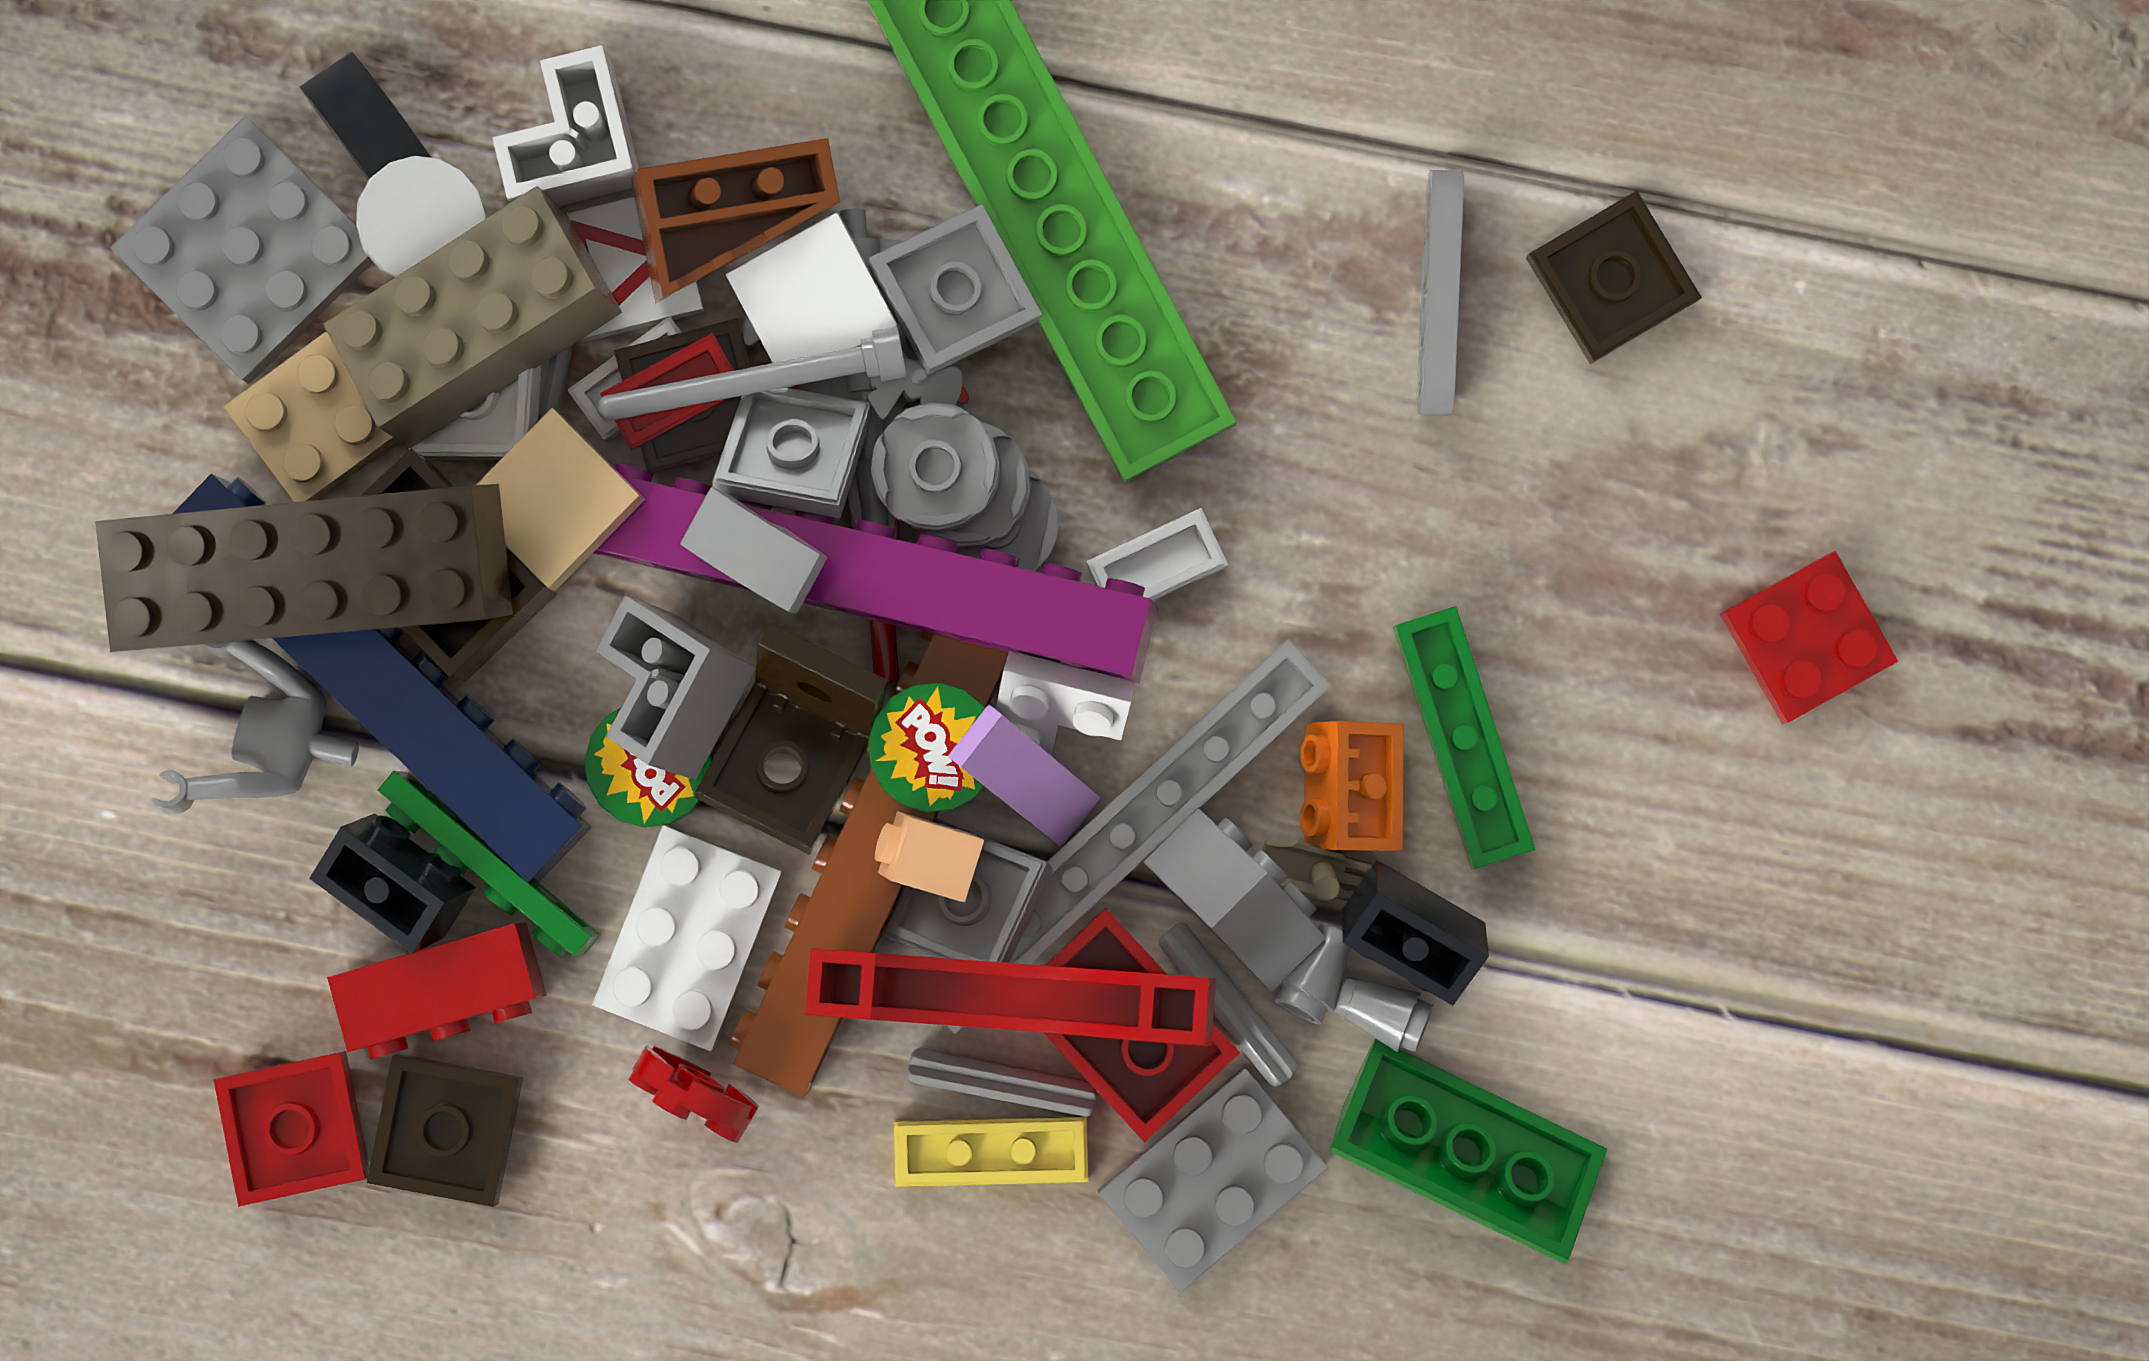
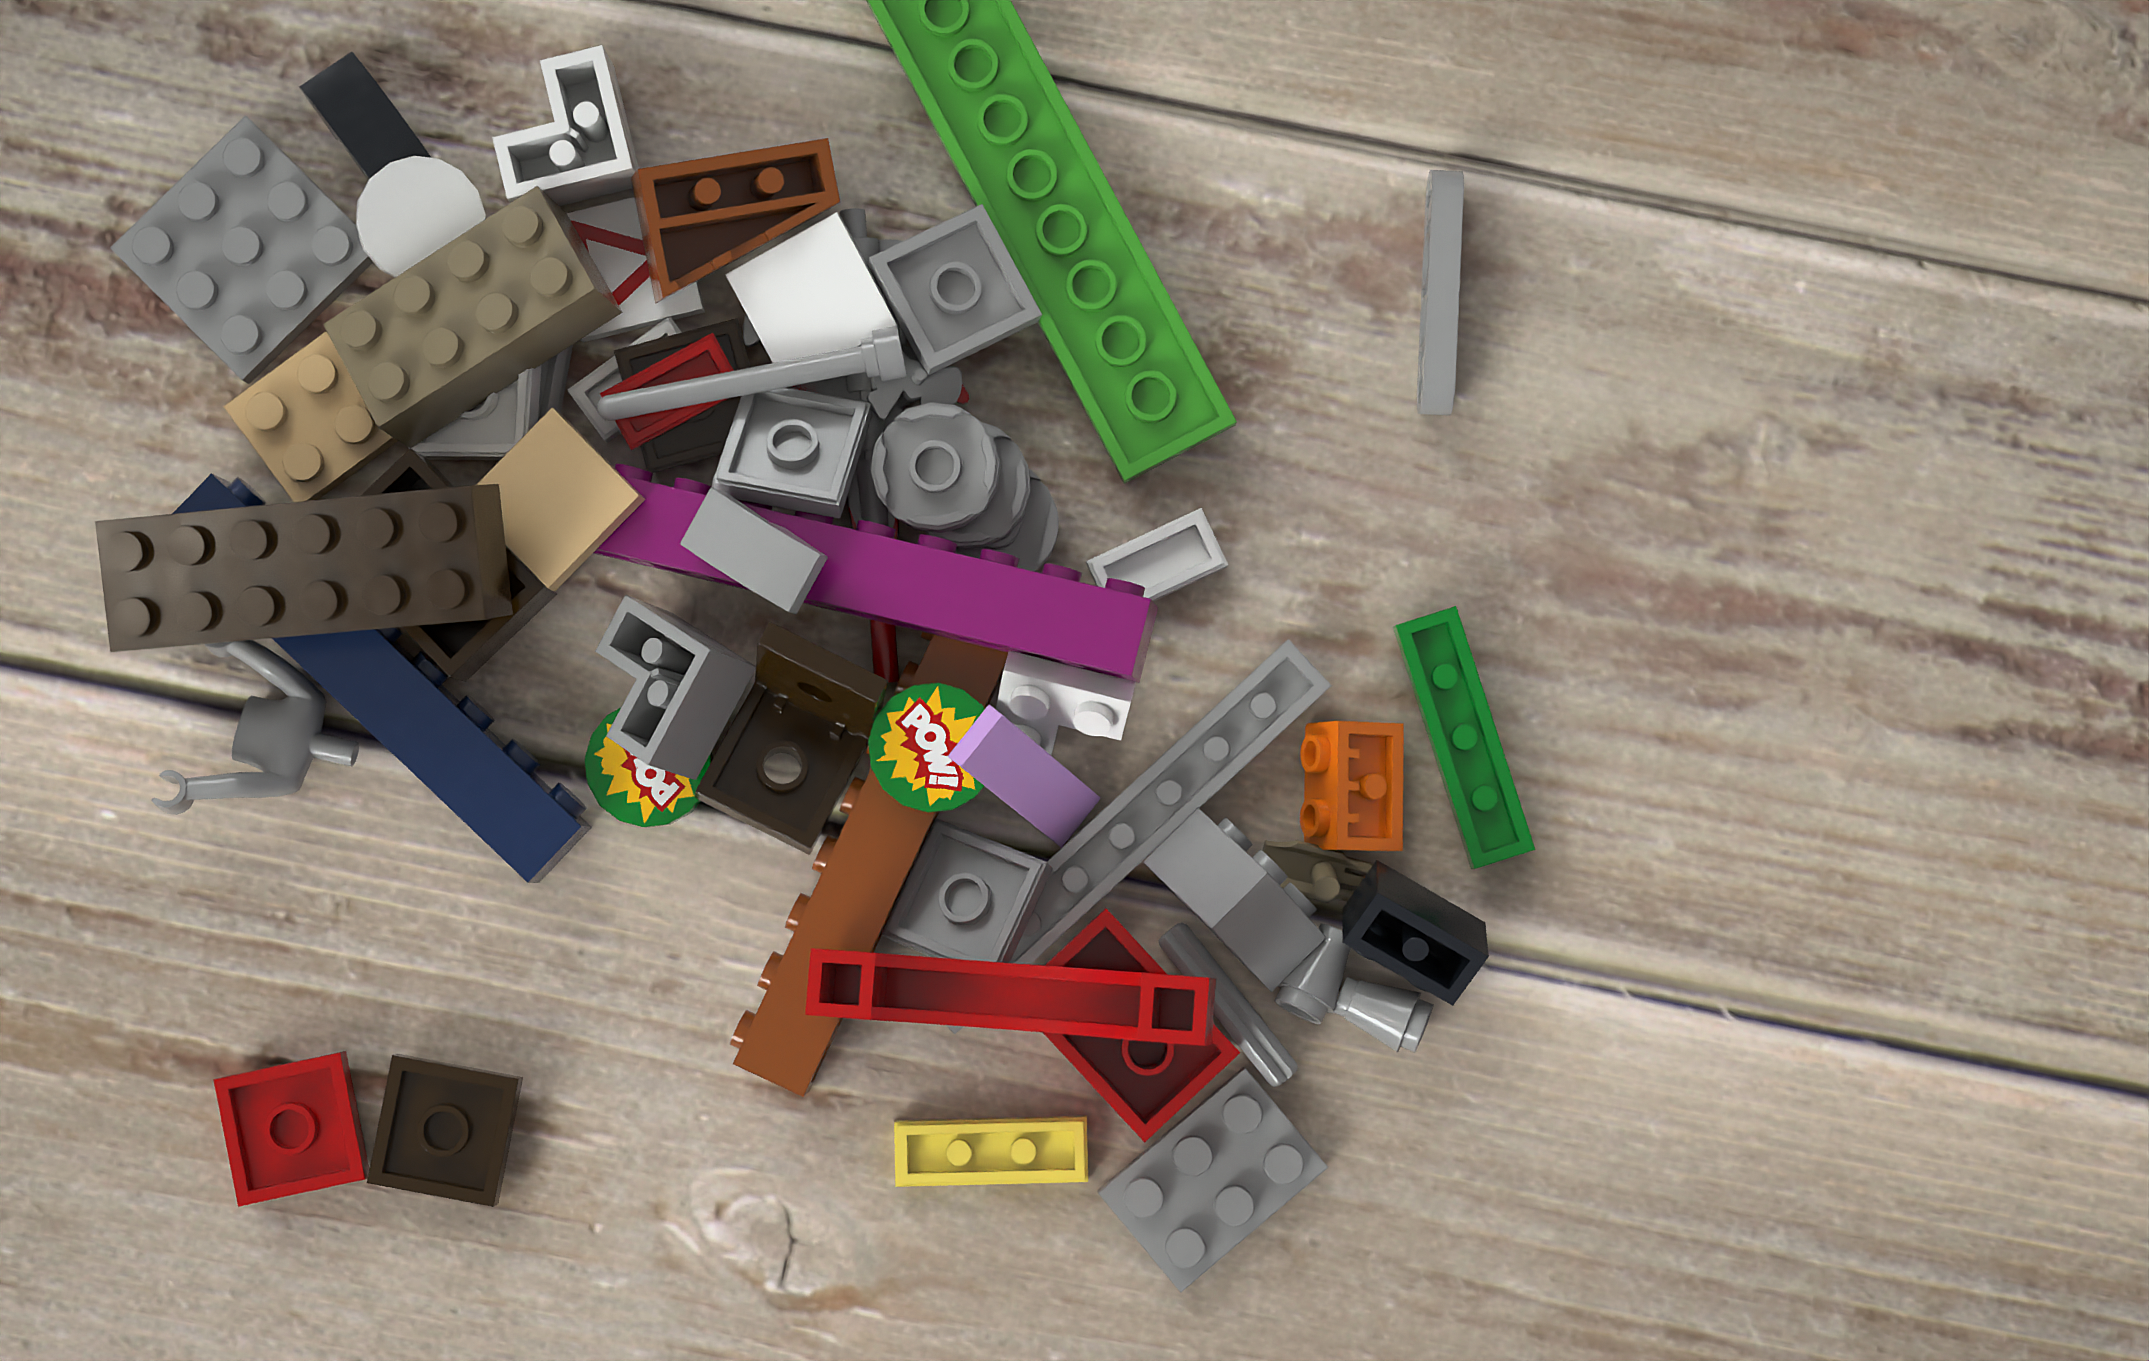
black brick [309,813,476,954] -> none
red brick [327,922,547,1060] -> none
green plate [377,770,601,957] -> none
white plate [592,825,784,1051] -> none
red plate [628,1045,759,1143] -> none
light nougat brick [875,811,984,903] -> none
light grey axle [908,1048,1097,1117] -> none
green slope [1329,1038,1607,1264] -> none
dark brown tile [1526,190,1702,365] -> none
red plate [1720,551,1899,724] -> none

